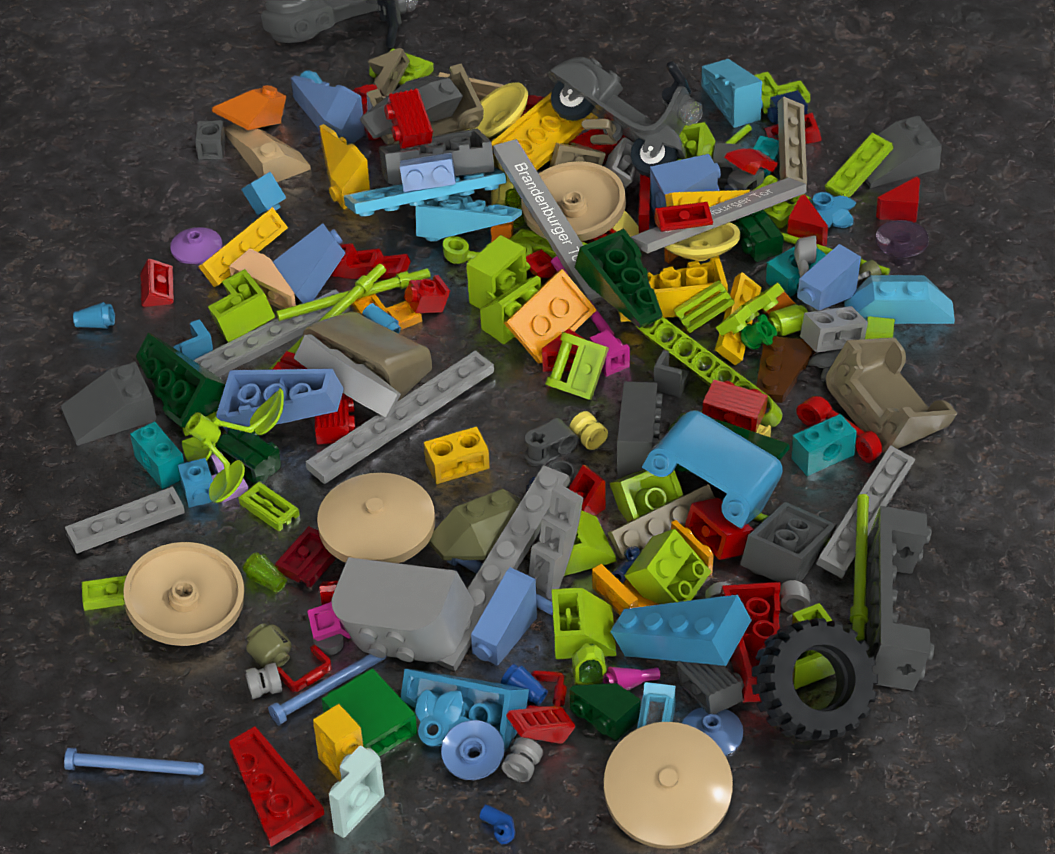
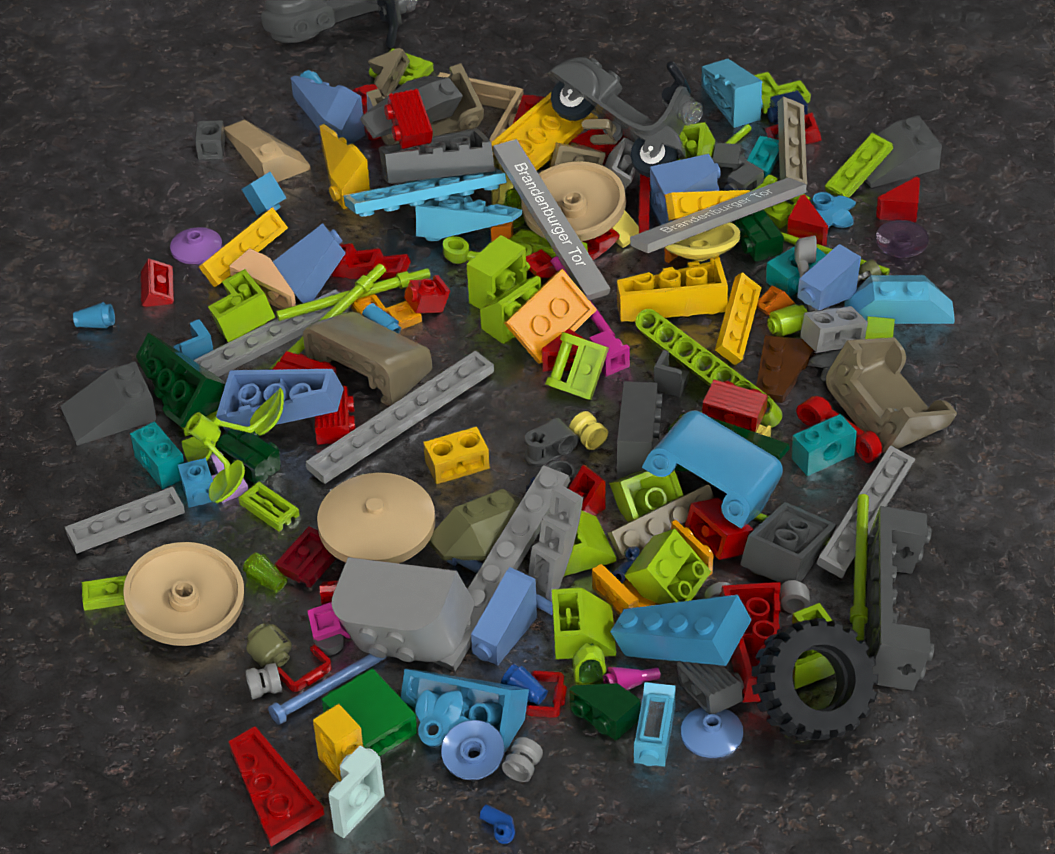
medium blue bar [64,748,204,775] -> none
orange slope [212,85,286,130] -> none
light grey slope [294,335,401,418] -> none
medium blue brick [400,153,456,192] -> none
light yellow dish [464,82,528,139] -> none
red slope [506,706,575,744] -> none
dark green wedge [574,229,663,328] -> none
tan dish [604,722,733,849] -> none
red slope [654,201,713,232] -> none
lime tile [674,280,735,333] -> none
lime plate [716,283,784,336] -> none
red slope [724,149,778,175] -> none
green brick [741,314,777,350] -> none

